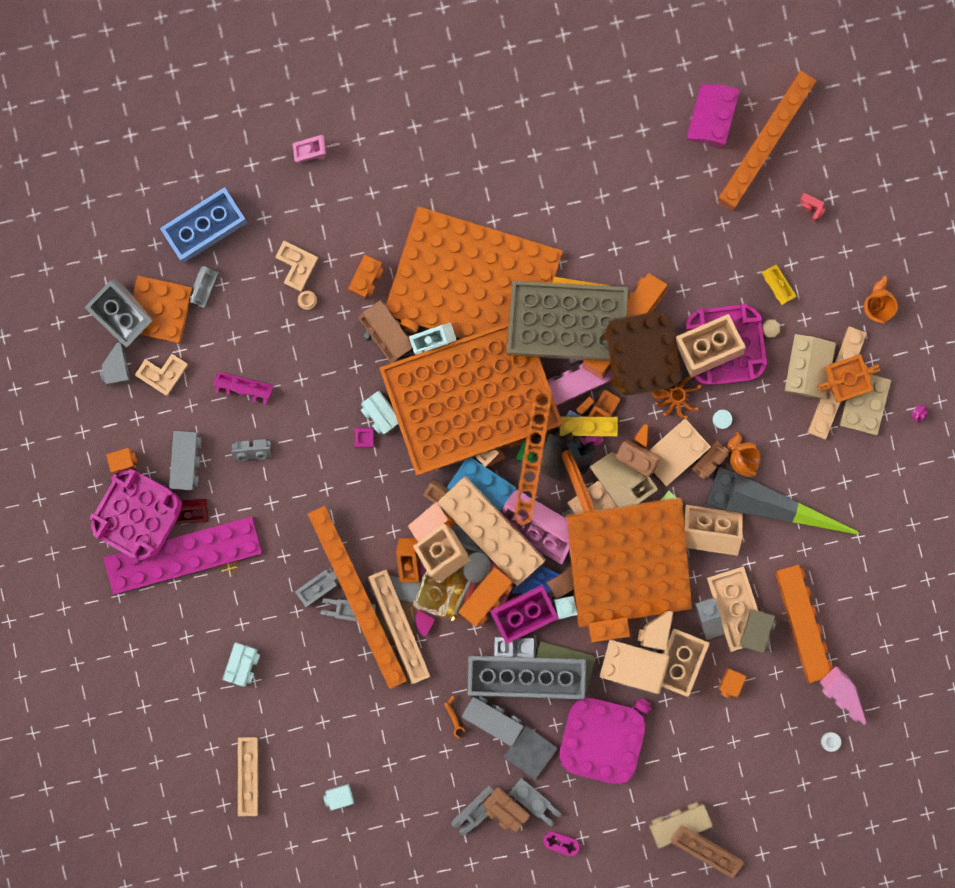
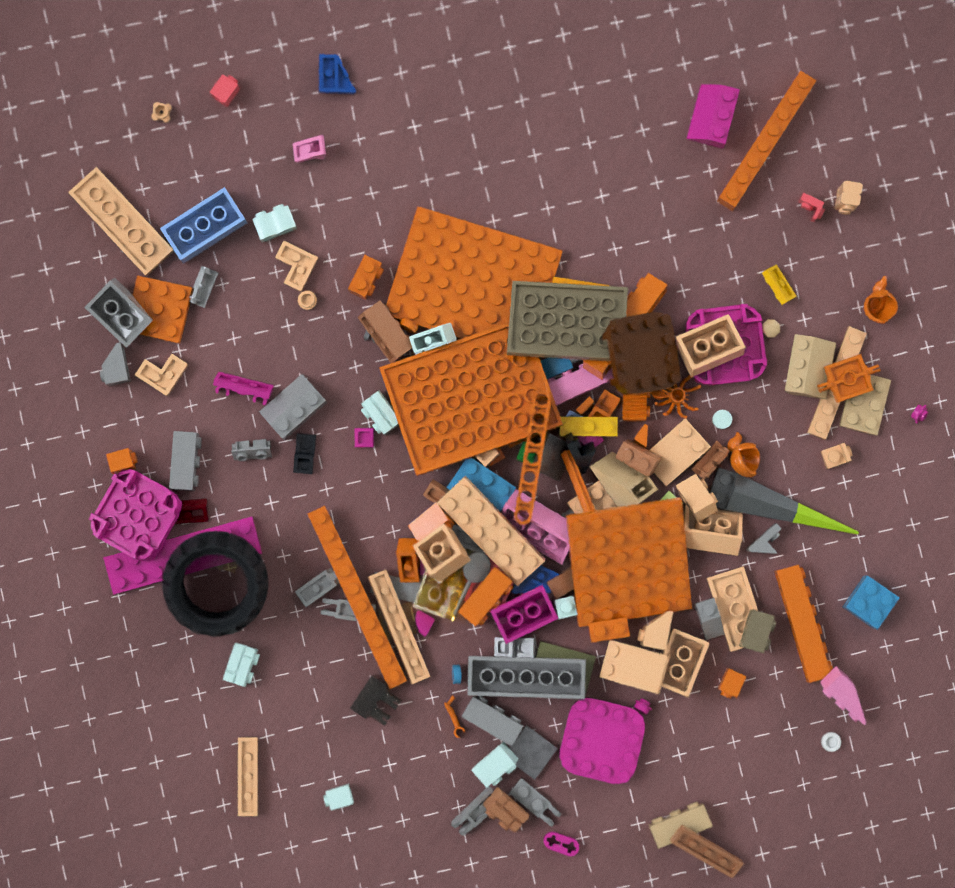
none -> light nougat plate [68,167,174,276]
none -> light nougat plate [151,102,172,122]
none -> black tyre [162,531,268,637]
none -> coral brick [209,74,240,107]
none -> light aqua brick [252,204,297,242]
none -> light grey slope [259,374,327,440]
none -> black slope [293,433,316,474]
none -> blue wing [319,54,356,94]
none -> clear smoke brick [350,675,402,726]
none -> dark azure tile [452,664,462,684]
none -> light aqua brick [472,742,518,788]
none -> dark azure slope [541,358,573,380]
none -> orange brick [622,392,651,422]
none -> light nougat brick [676,474,718,522]
none -> light grey slope [746,523,781,554]
none -> light nougat bracket [820,443,853,469]
none -> light nougat brick [835,181,863,215]
none -> dark azure brick [842,575,899,630]

